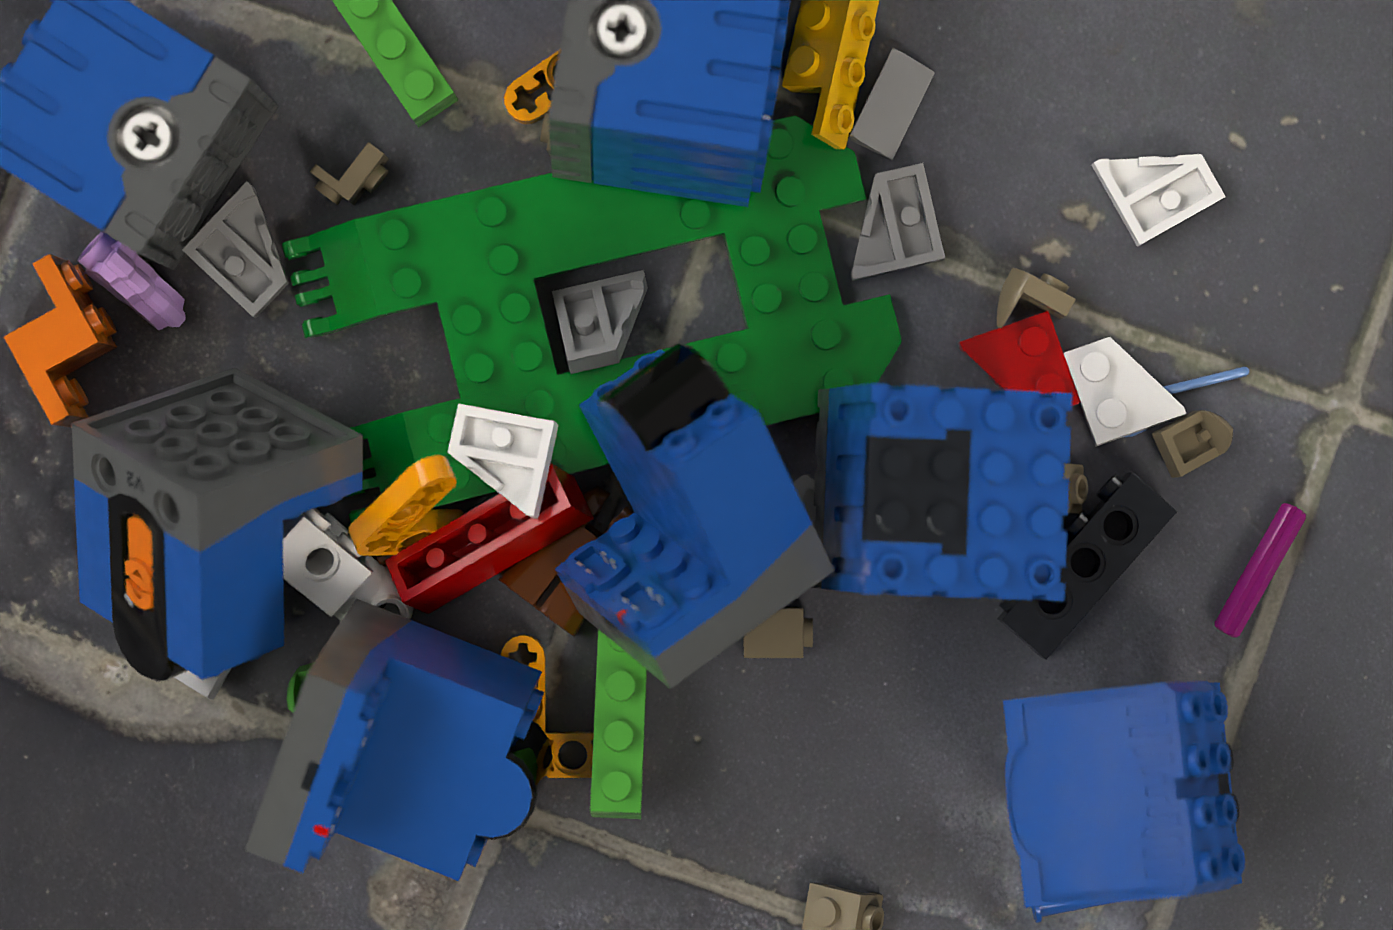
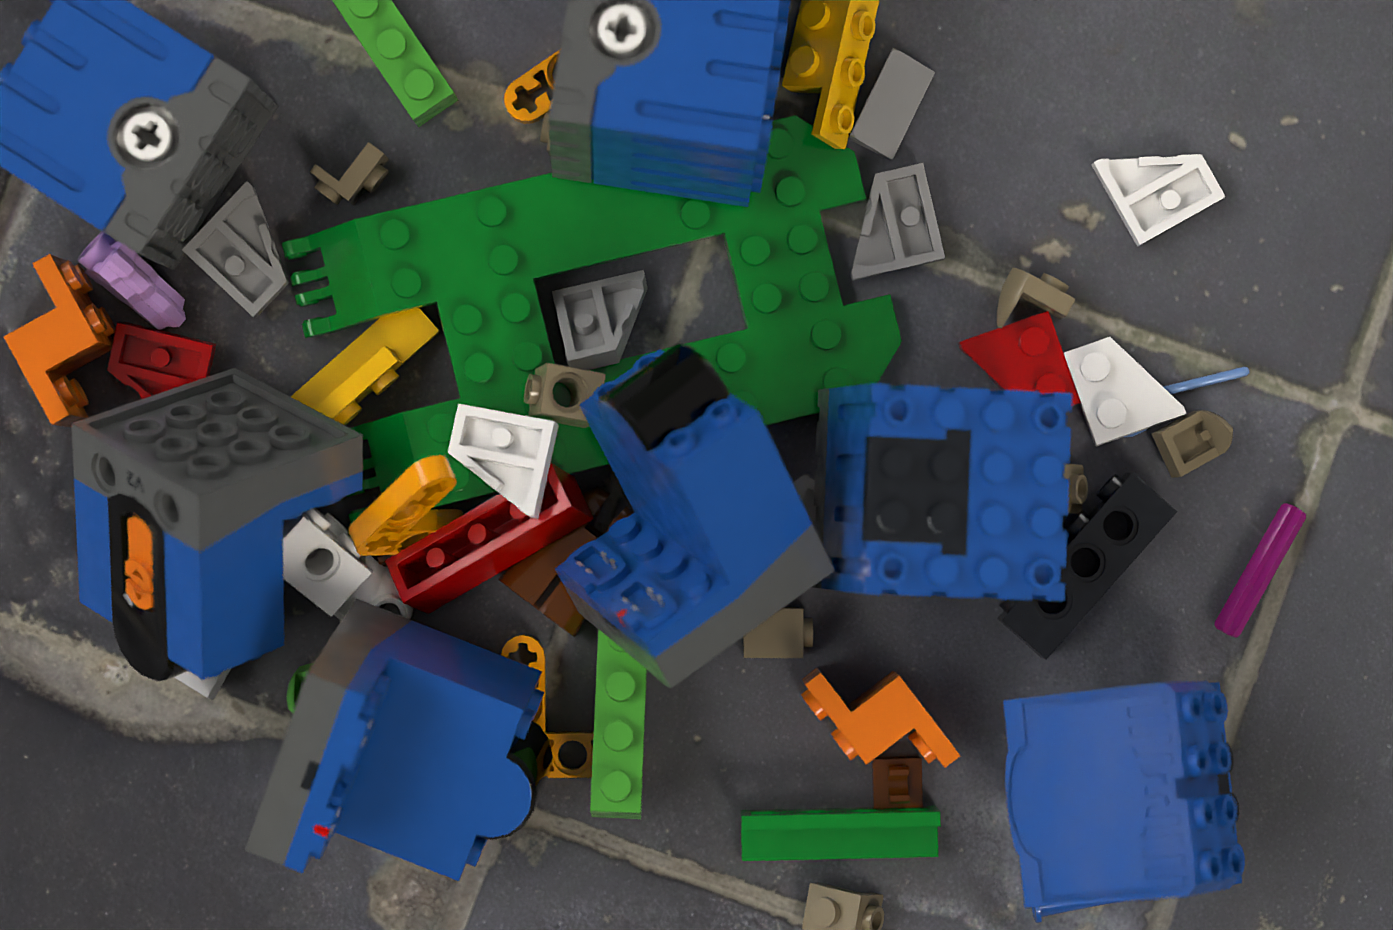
none -> red wing [107,321,216,399]
none -> yellow bracket [291,308,440,426]
none -> dark tan brick [524,363,606,428]
none -> green fence [741,806,941,861]
none -> orange bracket [801,668,961,768]
none -> reddish brown tile [872,757,923,808]

